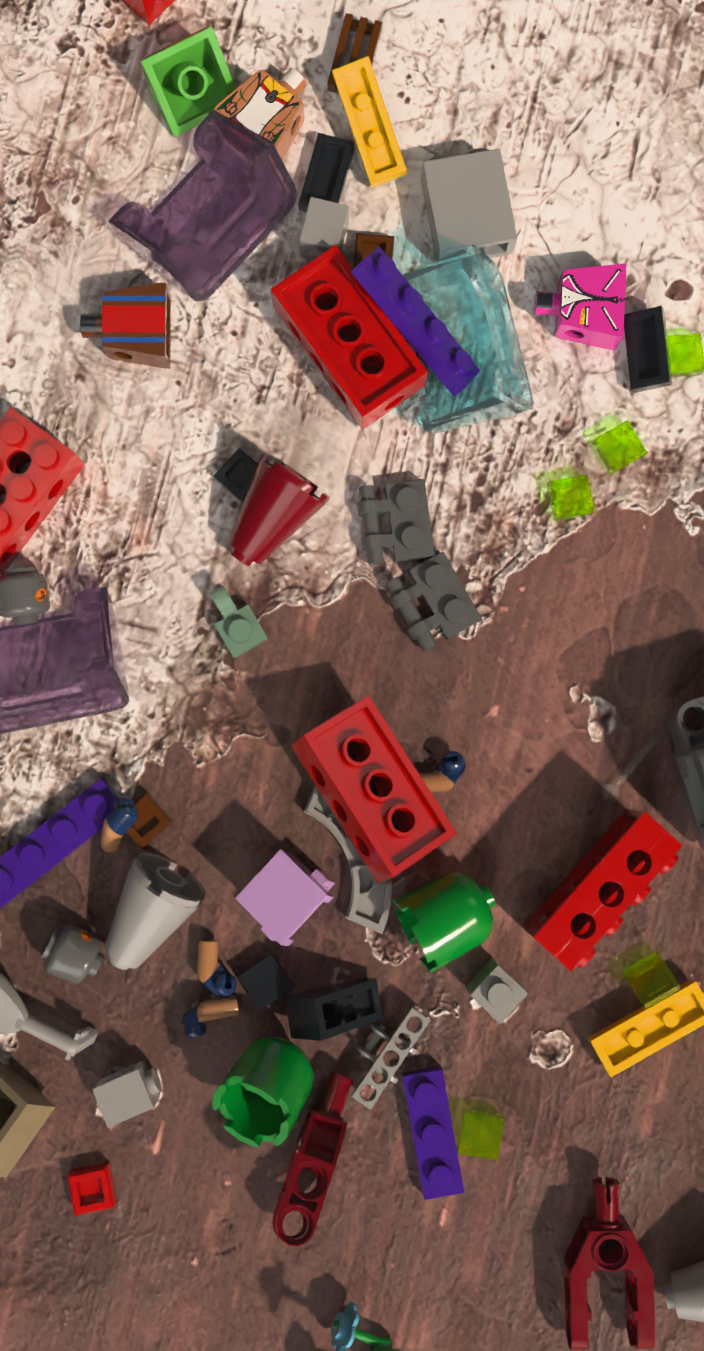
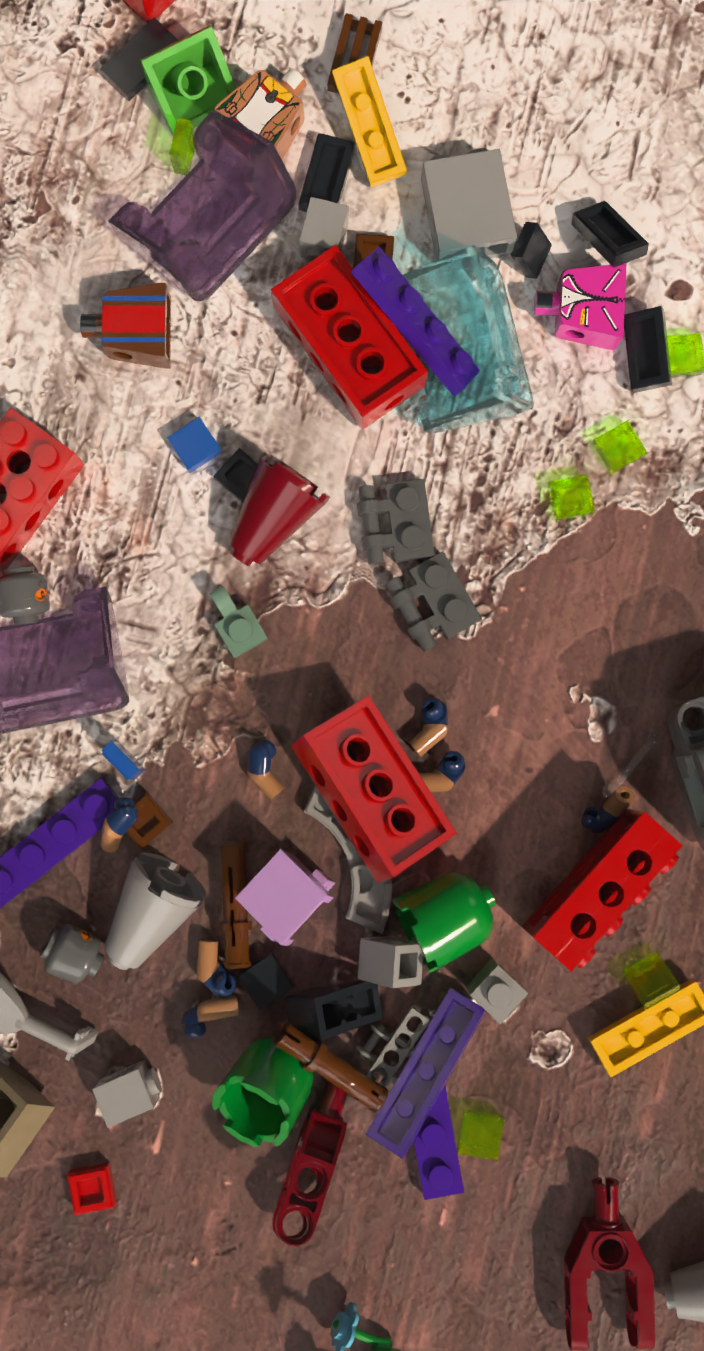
none -> black tile [100,17,178,101]
none -> blue tile [101,741,146,780]
none -> blue tile [167,417,222,473]
none -> clear neon green tile [169,117,197,176]
none -> reddish brown pin [219,844,252,969]
none -> arm [247,739,285,801]
none -> reddish brown pin [273,1021,388,1113]
none -> light grey brick [358,936,423,988]
none -> dark purple plate [365,988,486,1159]
none -> arm [408,697,448,757]
none -> black tile [511,222,552,279]
none -> black tile [571,201,649,268]
none -> arm [581,786,634,833]

